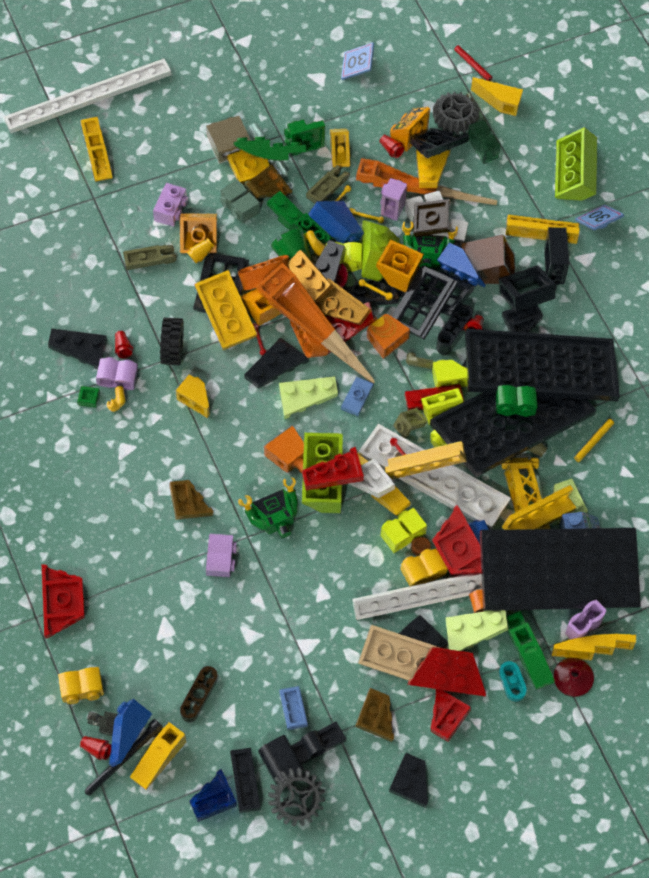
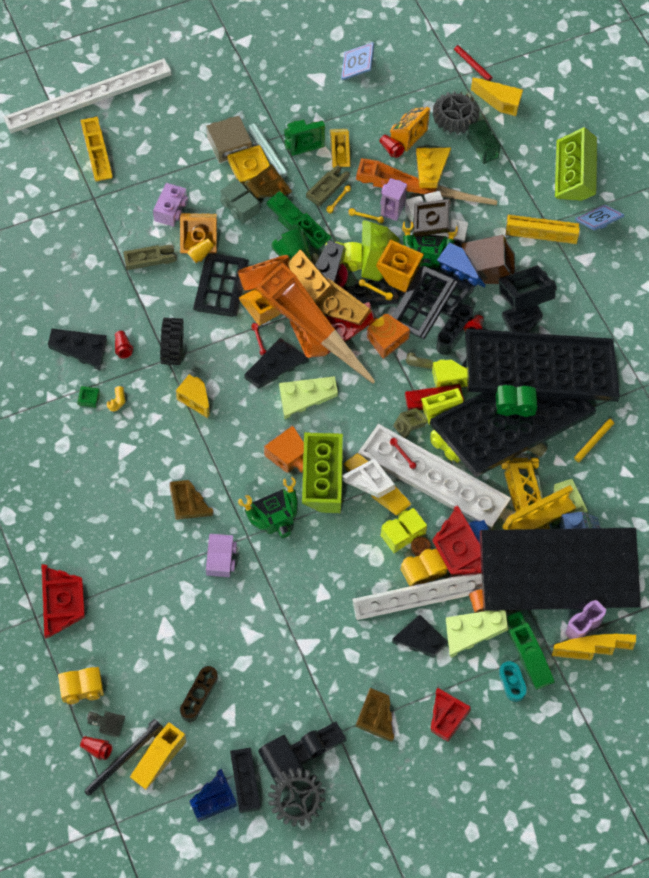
lavender brick [96,357,138,390] -> none
blue slope [109,698,152,767] -> none
yellow plate [194,270,257,350] -> none
green slope [233,136,306,161] -> none
medium blue plate [279,686,308,731] -> none
red wing [302,446,364,491] -> none
yellow arm [305,230,325,257] -> none
blue slope [309,201,364,243] -> none
medium blue plate [341,377,374,416] -> none
tan plate [358,625,440,690] -> none
yellow fence [385,441,467,480] -> none
black wing [389,753,428,808] -> none
red wing [408,647,486,697] -> none
black wing [410,128,469,158] -> none
black window [544,227,569,285] -> none
dark red dish [553,658,594,697] -> none

